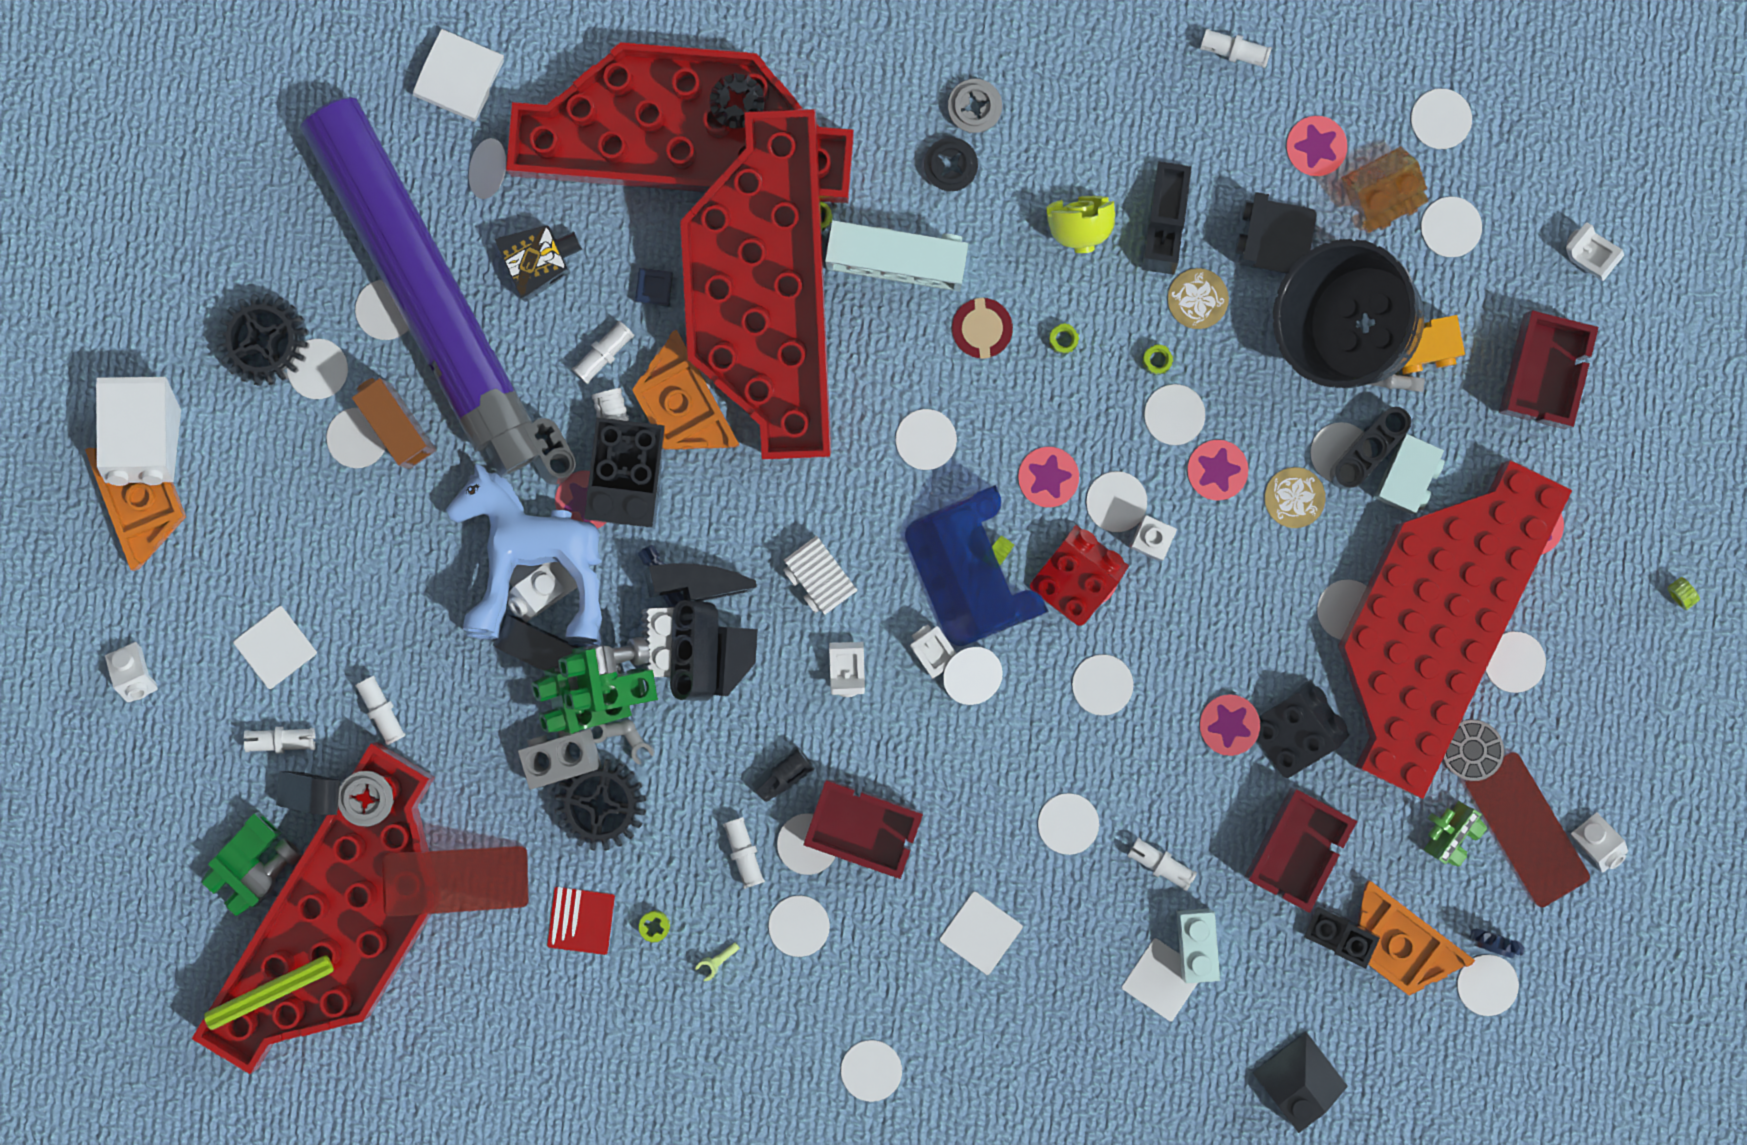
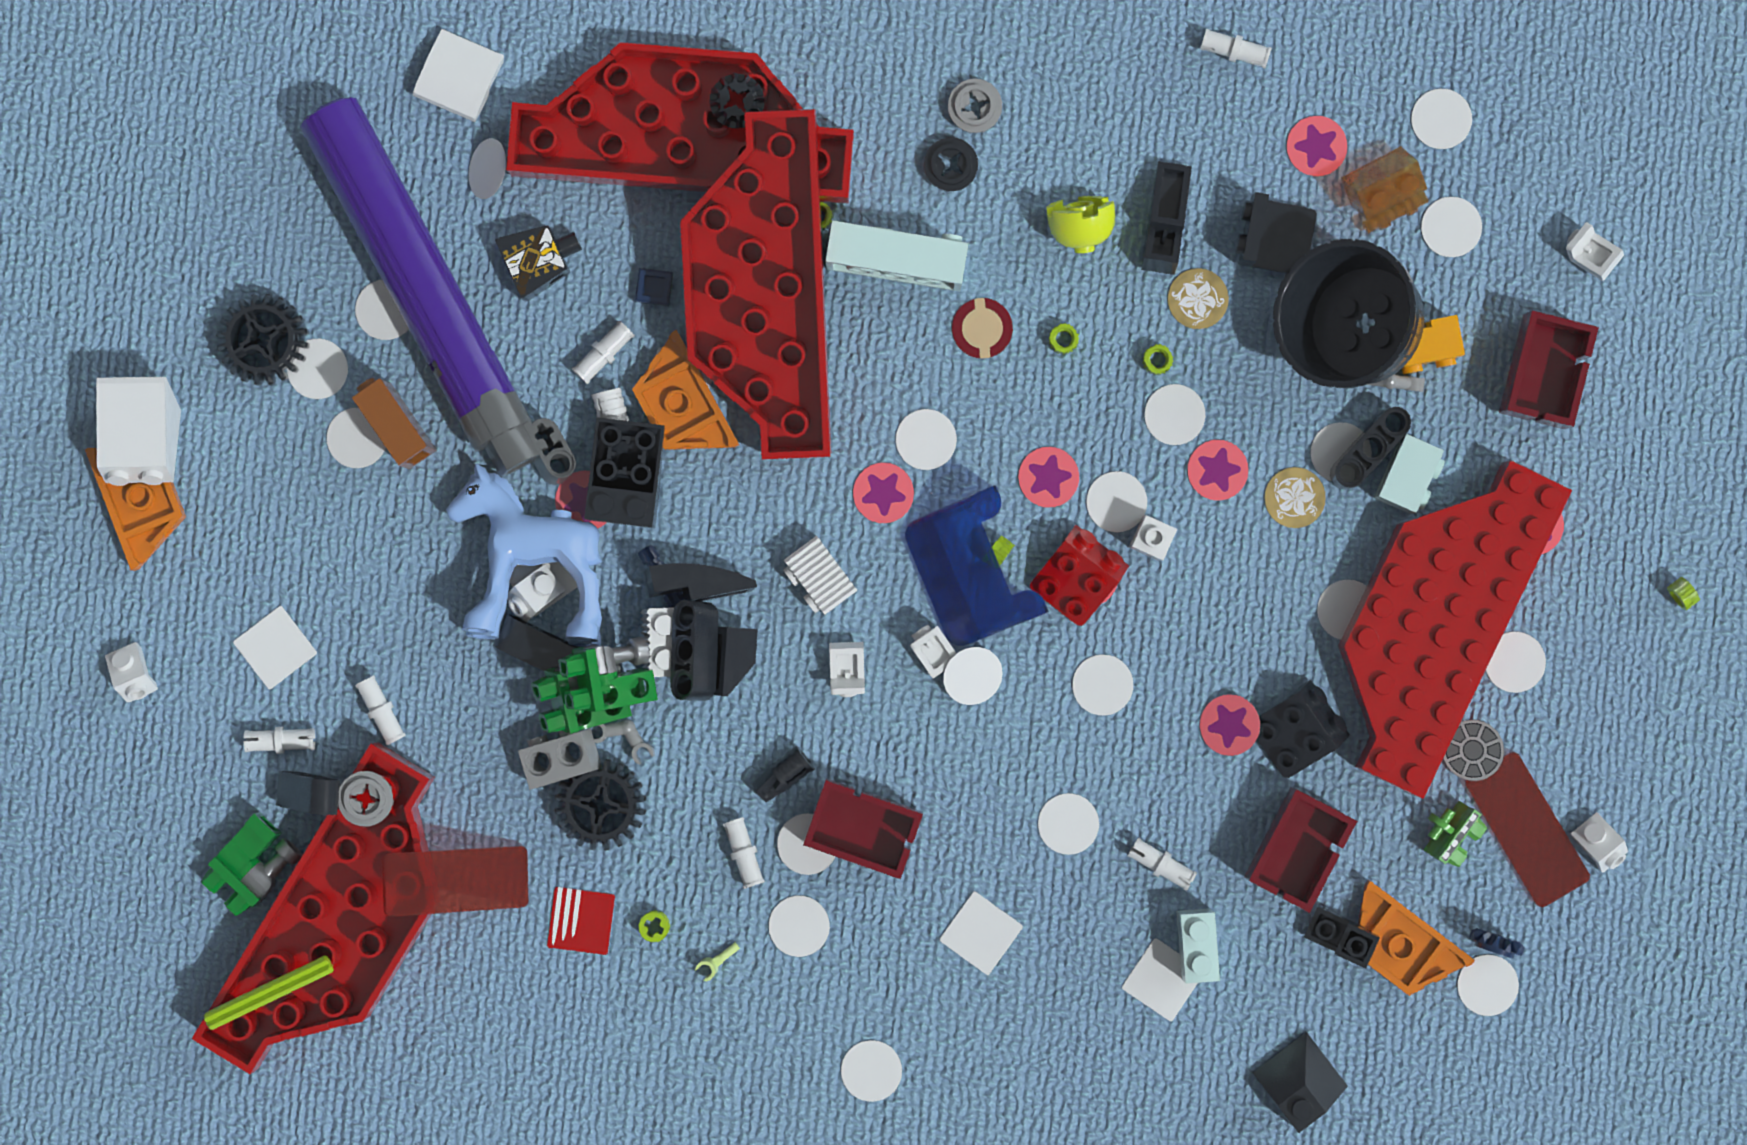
none -> coral sticker [853,463,914,523]

